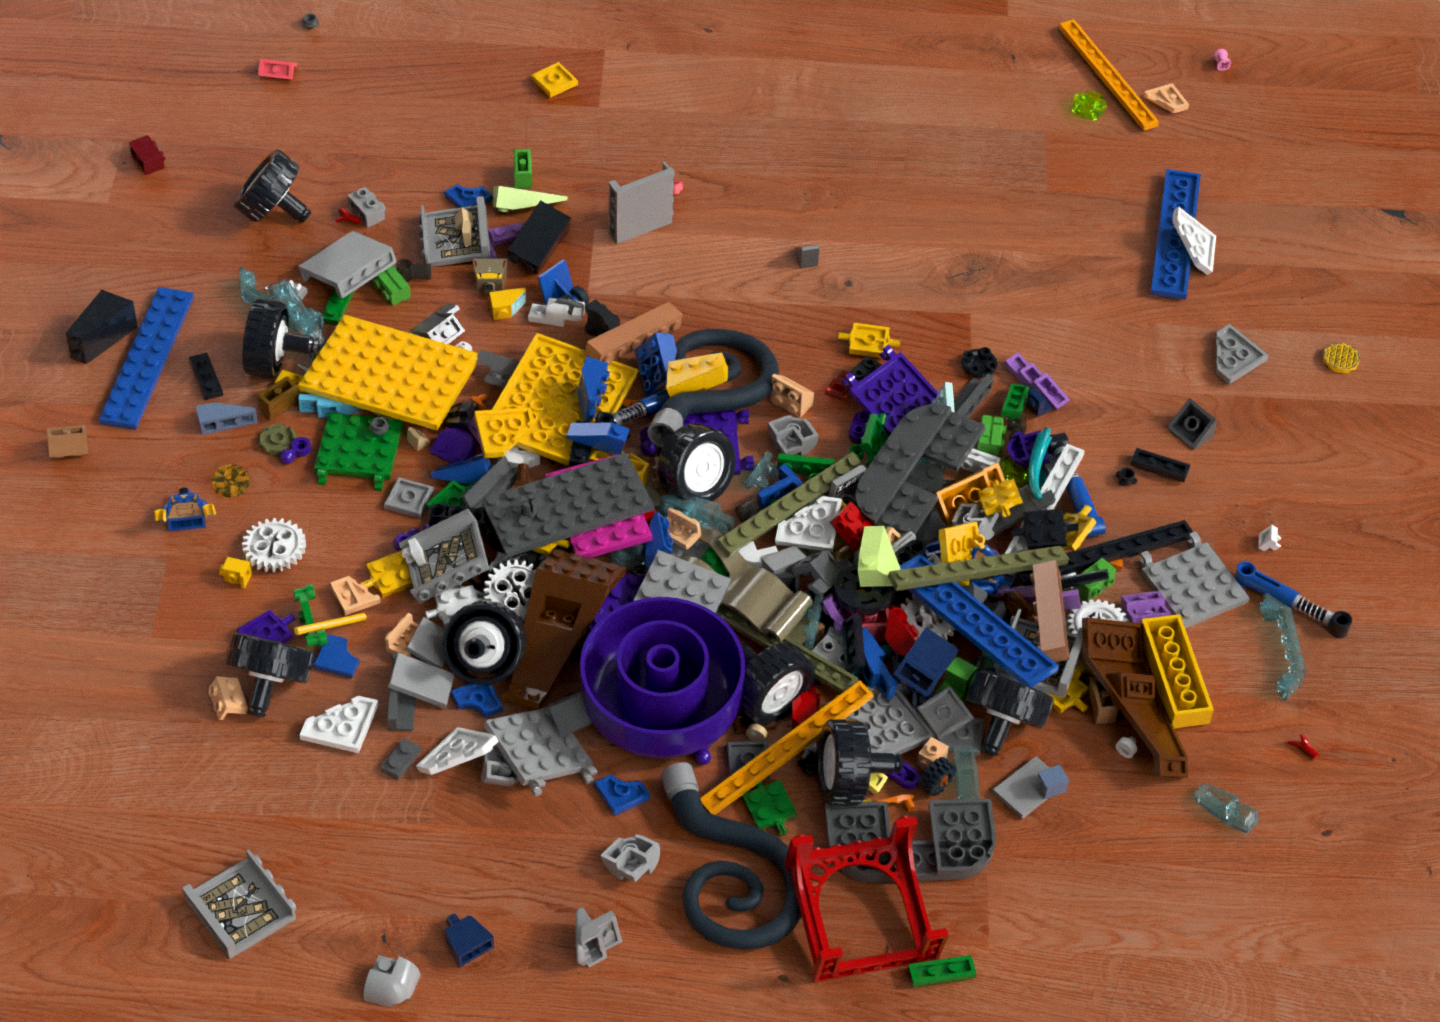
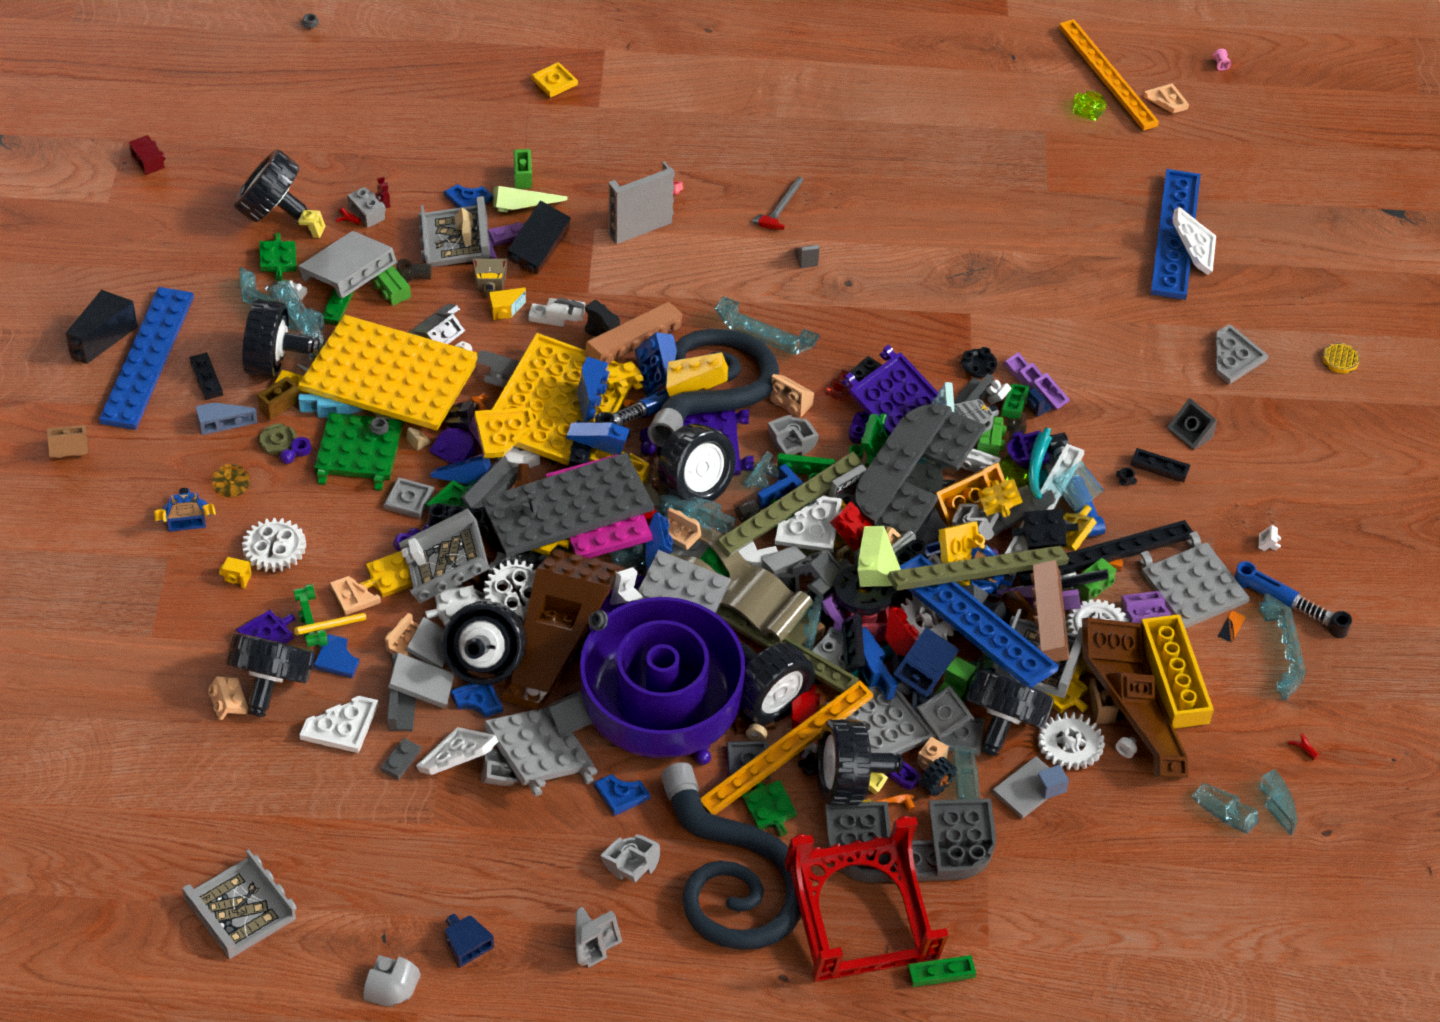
coral panel [258,59,297,80] -> none
blue plate [538,259,589,306] -> none
yellow plate [838,323,901,358] -> none
none -> green plate [259,233,297,281]
none -> light yellow bracket [298,210,326,238]
none -> dark red plate [375,177,391,209]
none -> dark grey plate [589,610,608,631]
none -> yellow plate [605,361,644,395]
none -> white slope [610,567,642,605]
none -> clear light blue slope [715,296,820,355]
none -> dark grey piece [753,177,803,230]
none -> light grey torso [954,399,999,433]
none -> white tile [986,380,1011,405]
none -> white gear [1037,712,1105,770]
none -> clear light blue tile [1052,461,1104,512]
none -> sticker [1218,611,1246,642]
none -> clear light blue slope [1259,769,1298,835]

